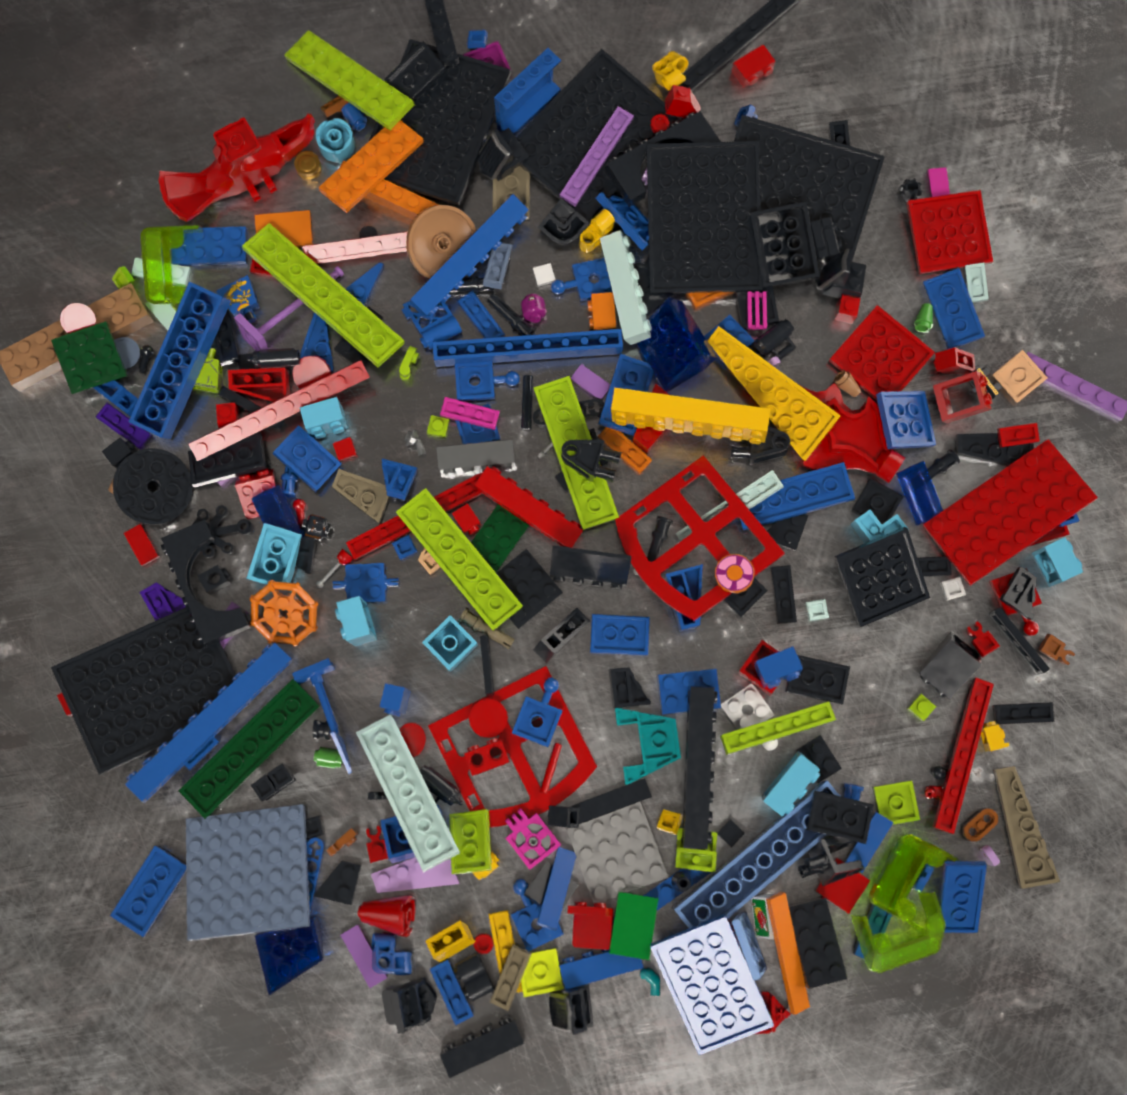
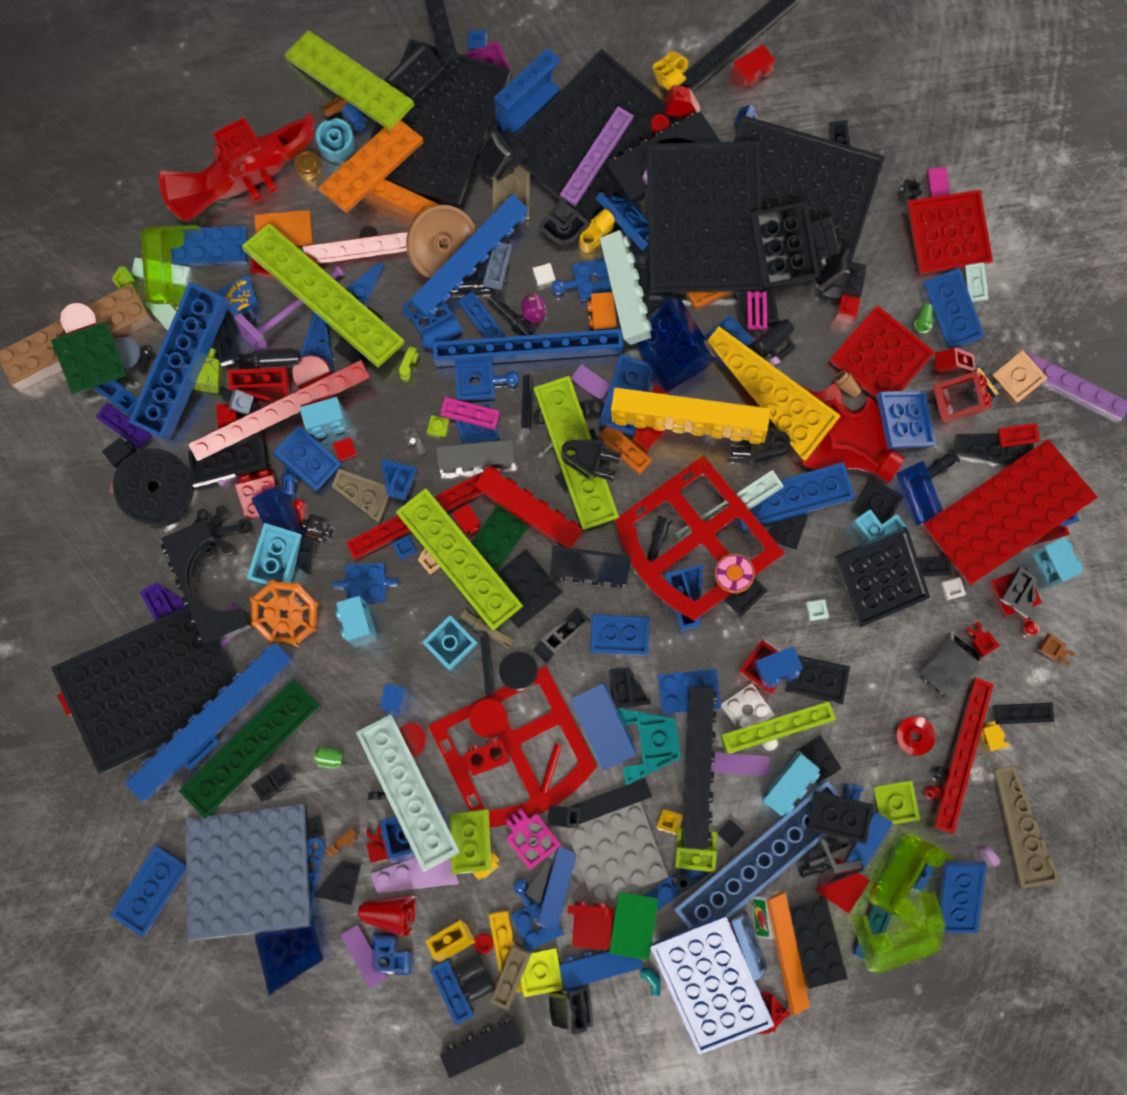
red tile [123,524,160,567] -> none
black brick [197,565,231,595] -> none
blue piece [292,658,352,774] -> none
black wheel [313,720,331,740] -> none
hinge [316,548,354,589] -> none
black piece [382,979,437,1034] -> none
black piece [420,765,463,806] -> none
blue plate [512,678,563,747] -> none
black tile [771,565,797,624] -> none
lime plate [907,694,936,722] -> none
dark orange plate [962,808,998,842] -> none
black tile [989,607,1050,674] -> none
none -> sand blue plate [228,390,254,415]
none -> black tile [499,652,538,691]
none -> blue tile [570,683,638,771]
none -> medium lavender tile [711,752,770,776]
none -> red dish [896,716,936,756]

